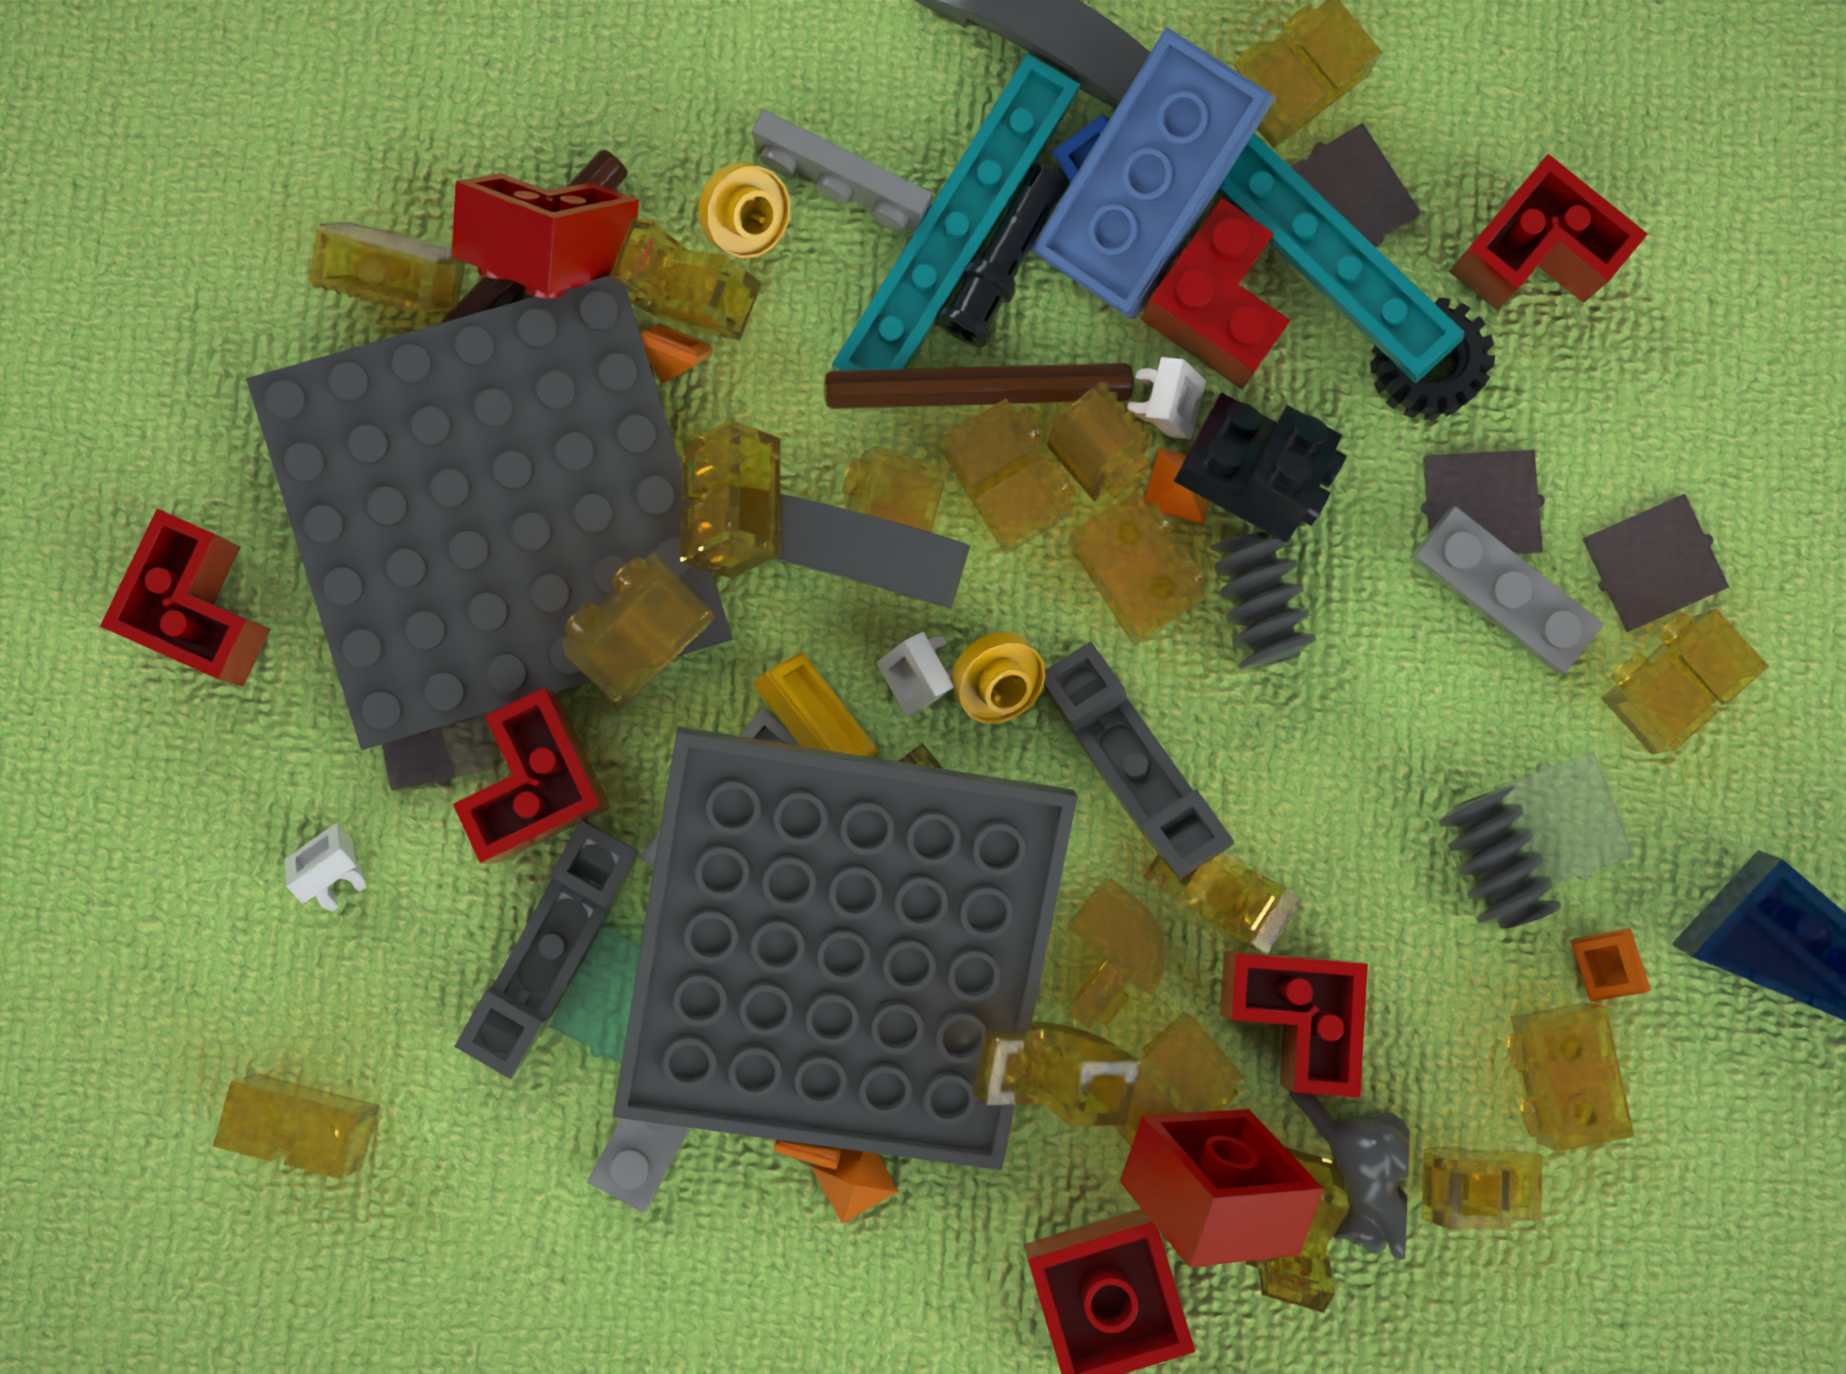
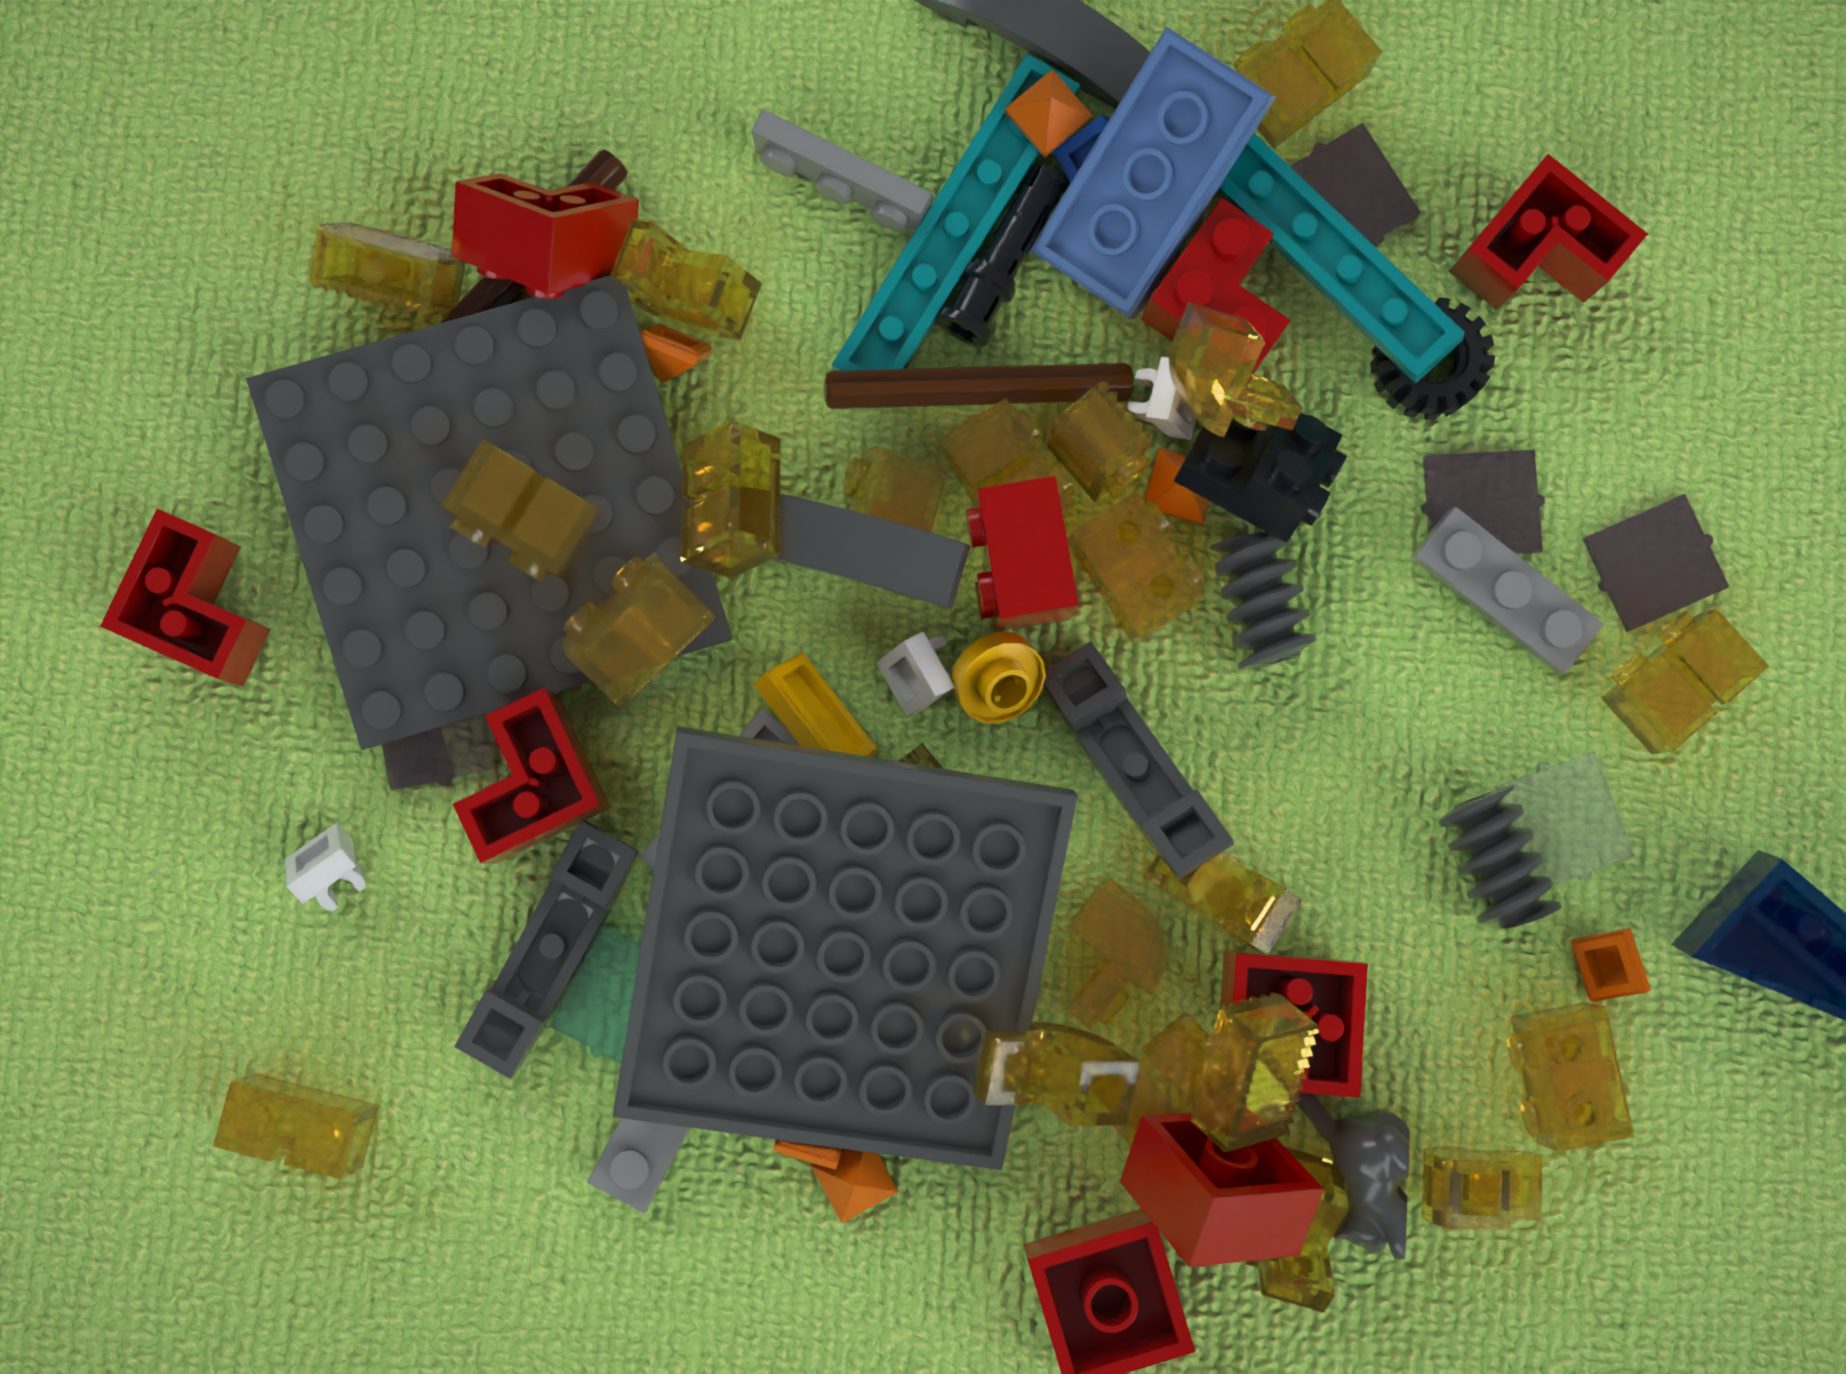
yellow plate [699,162,790,258] -> none
none -> clear yellow piece [441,438,602,582]
none -> red brick [966,476,1079,633]
none -> orange slope [1004,69,1093,158]
none -> clear yellow brick [1169,302,1302,437]
none -> clear yellow brick [1191,992,1319,1152]

